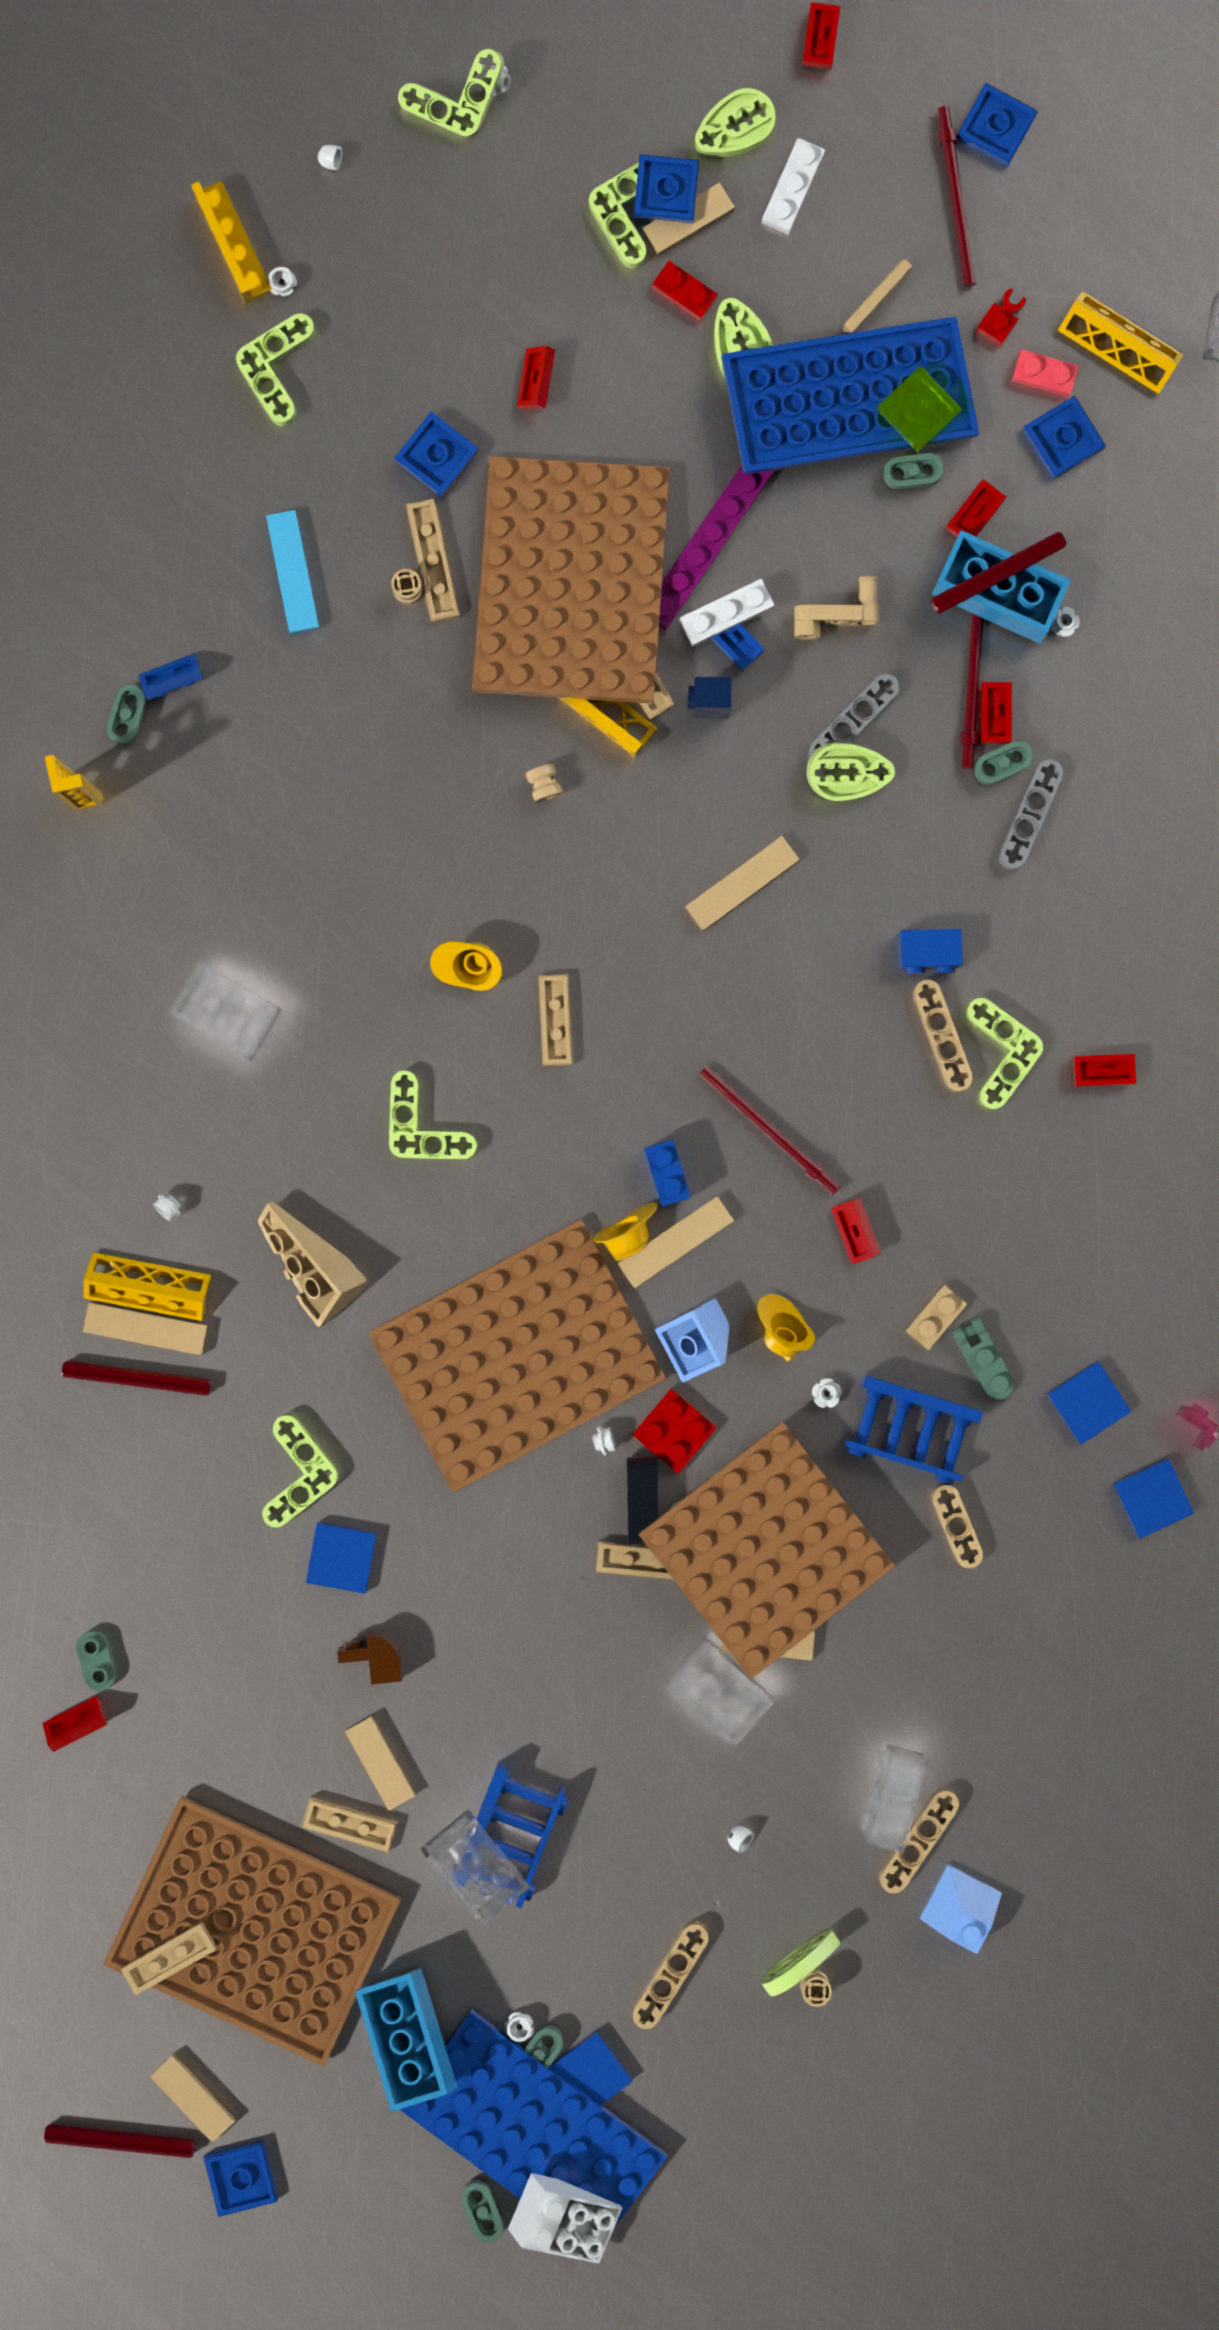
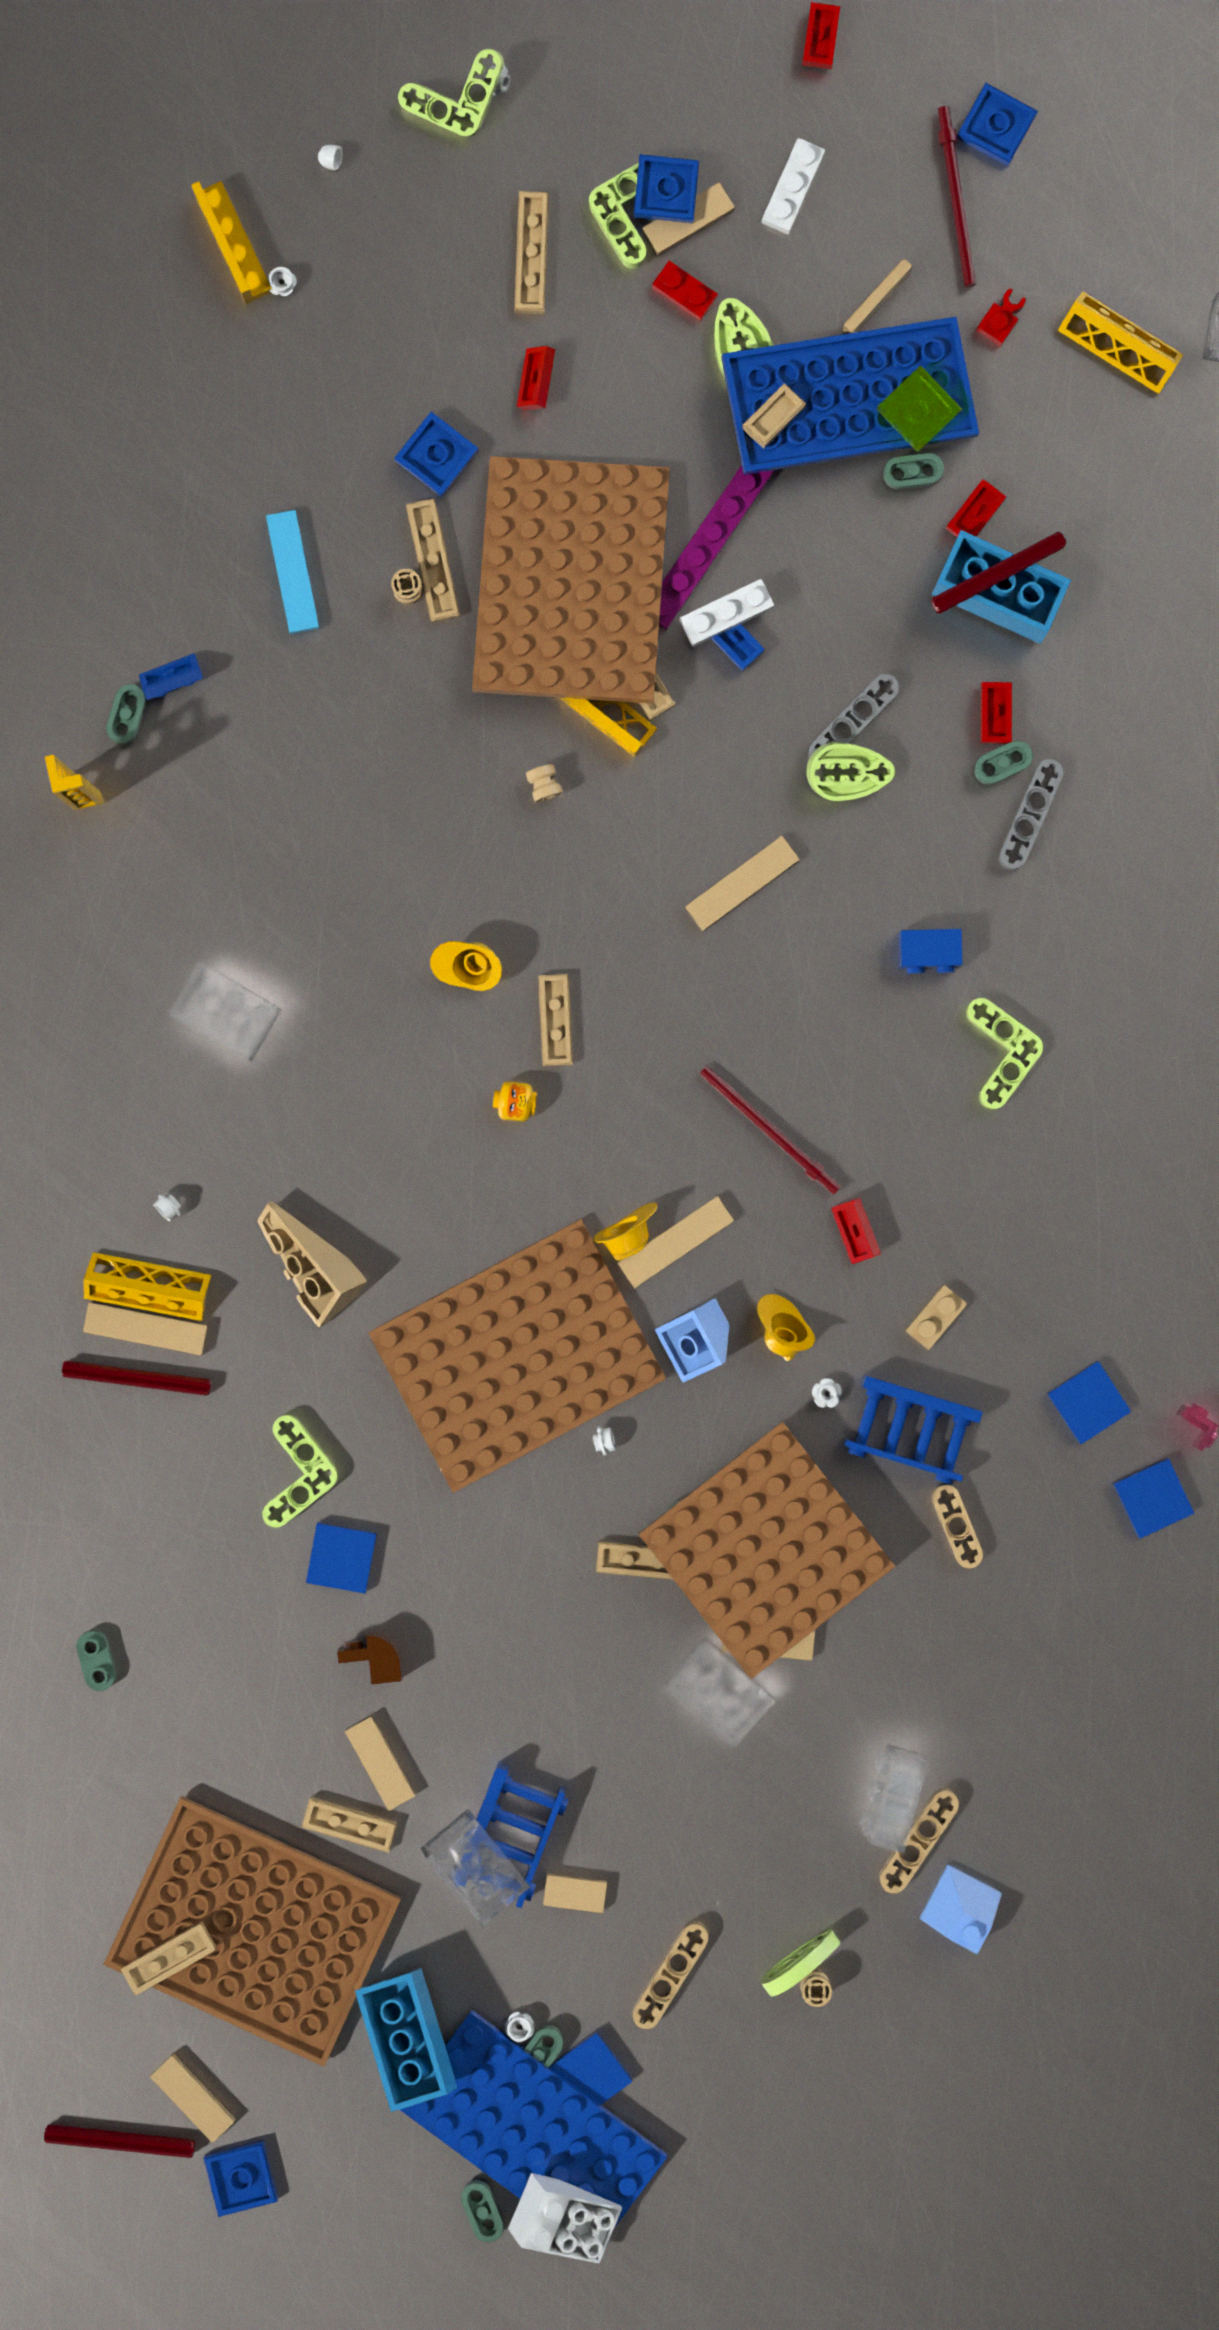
red plate [42,1696,108,1752] -> none
yellowish green beam [236,313,315,426] -> none
yellowish green beam [389,1070,477,1160] -> none
black beam [627,1457,658,1545] -> none
red plate [632,1388,717,1474] -> none
blue brick [644,1140,691,1207] -> none
dark blue brick [687,677,732,718] -> none
yellowish green piece [695,88,776,158] -> none
white hinge [727,1826,754,1853] -> none
tan beam [794,576,880,640] -> none
tan beam [913,979,973,1092] -> none
sand green plate [951,1316,1014,1399] -> none
dark red bar [960,613,984,770] -> none
coral plate [1011,349,1079,397] -> none
blue tile [1022,395,1106,480] -> none
white plate [1051,607,1080,637] -> none
red plate [1073,1054,1136,1087] -> none
none -> yellow head [493,1081,537,1122]
none -> tan tile [515,191,549,314]
none -> tan tile [543,1873,607,1913]
none -> tan tile [742,383,806,449]

